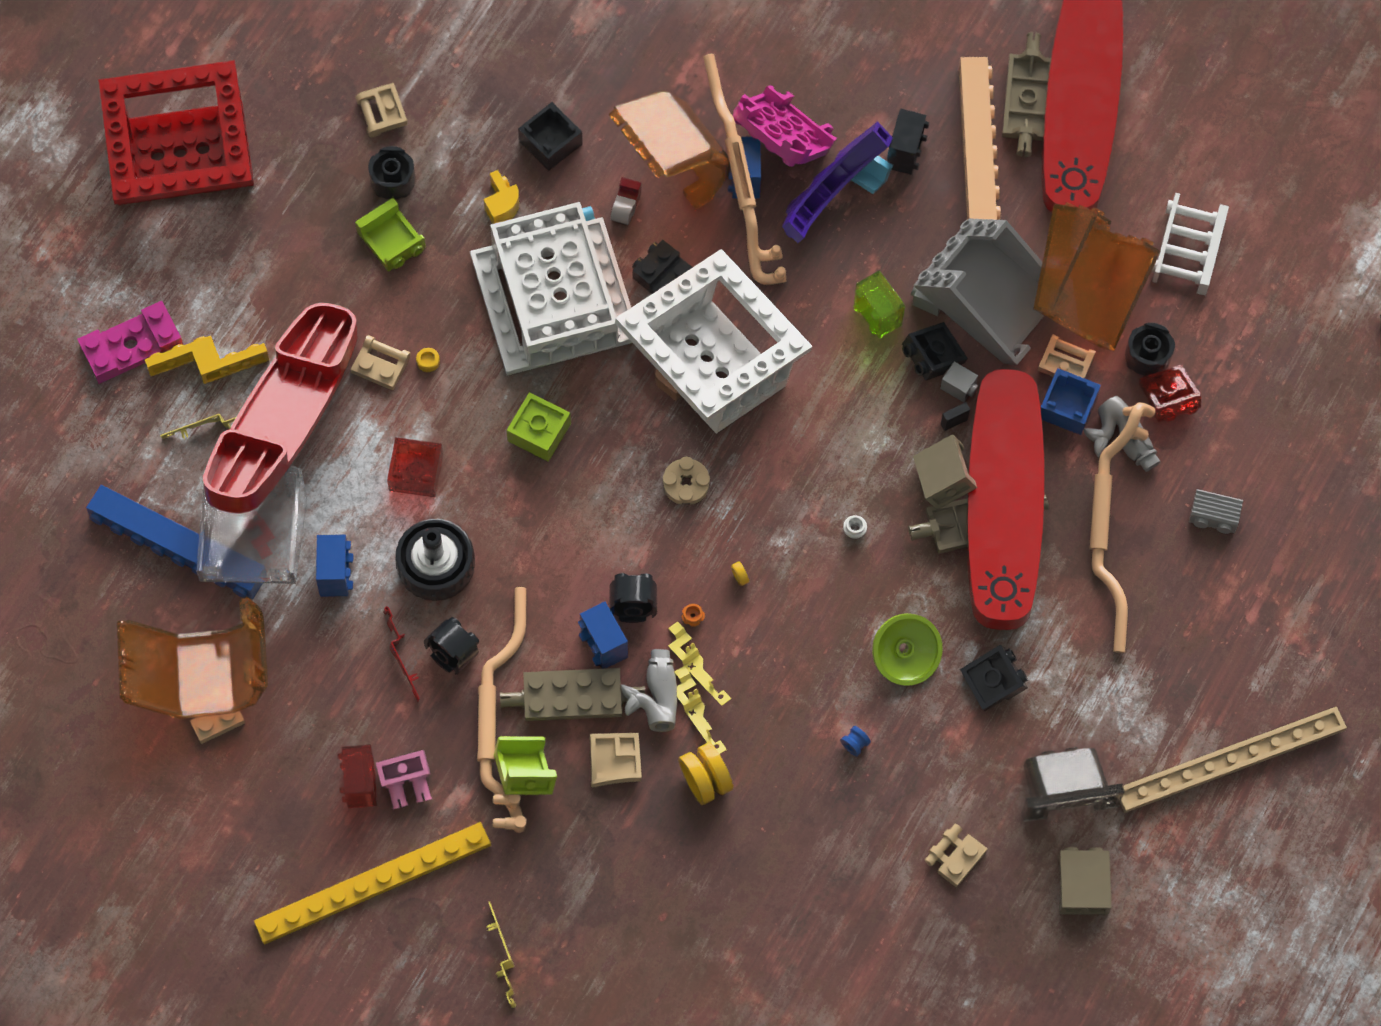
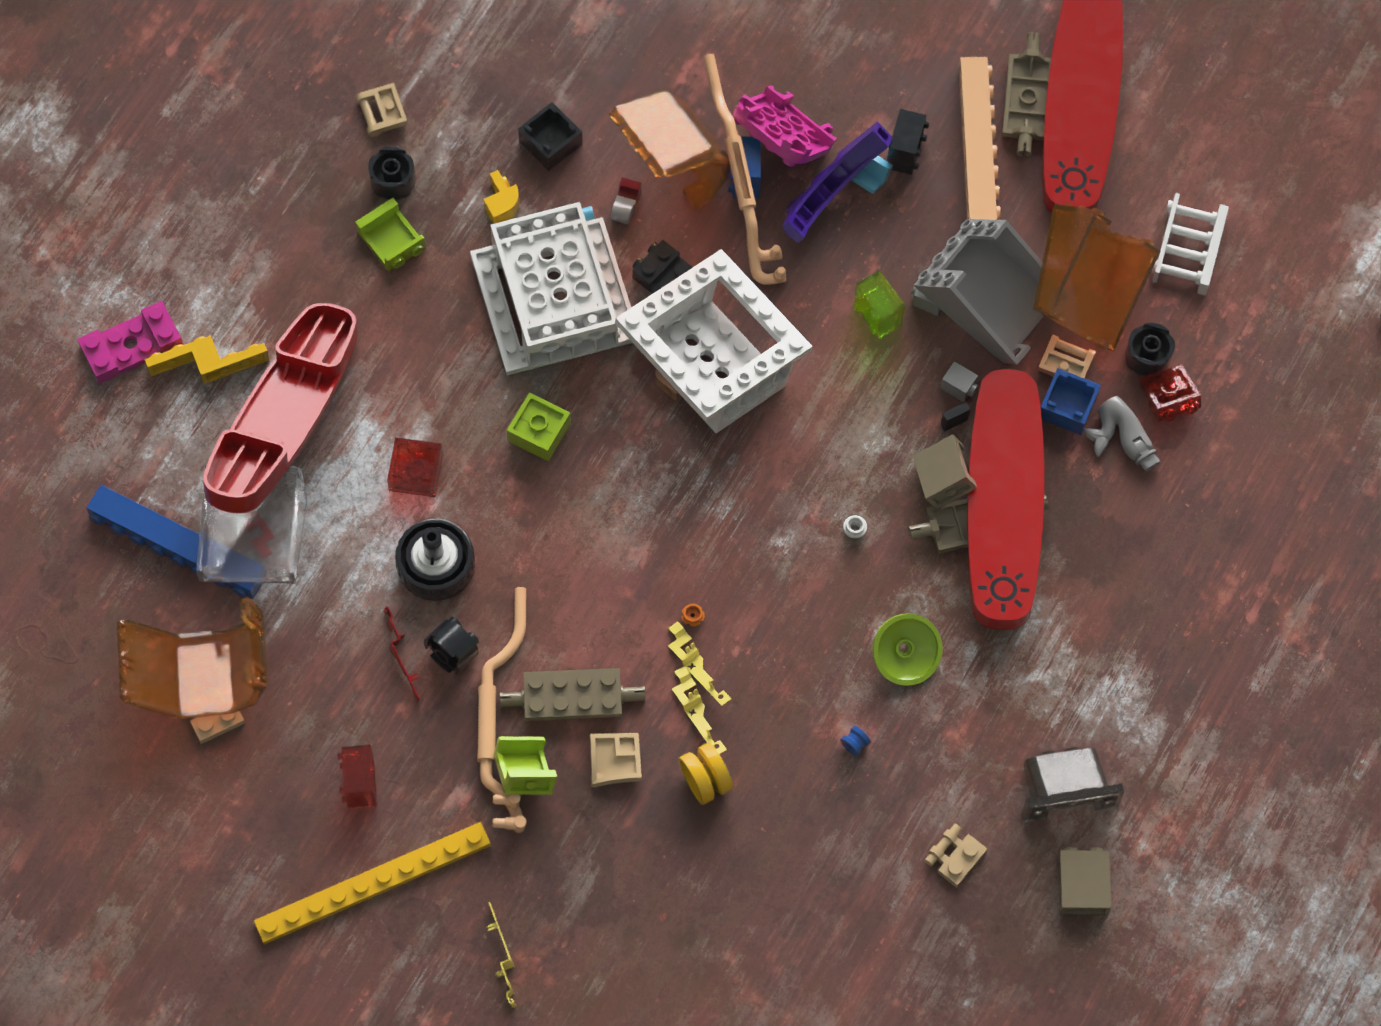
red plate [98,60,254,205] -> none
light yellow piece [160,414,236,439] -> none
blue container [316,534,354,597] -> none
tan plate [351,335,411,390] -> none
bright pink brick [376,750,432,809] -> none
yellow tile [416,348,440,372] -> none
blue container [578,601,628,669] -> none
black brick [609,573,657,623] -> none
light grey piece [621,649,677,732] -> none
tan plate [663,457,710,505] -> none
yellow tile [731,561,750,586] -> none
black plate [902,322,968,381] -> none
black plate [960,645,1029,711] -> none
light nougat piece [1090,403,1155,653] -> none
tan plate [1115,706,1347,813] -> none
light grey brick [1189,489,1243,534] -> none

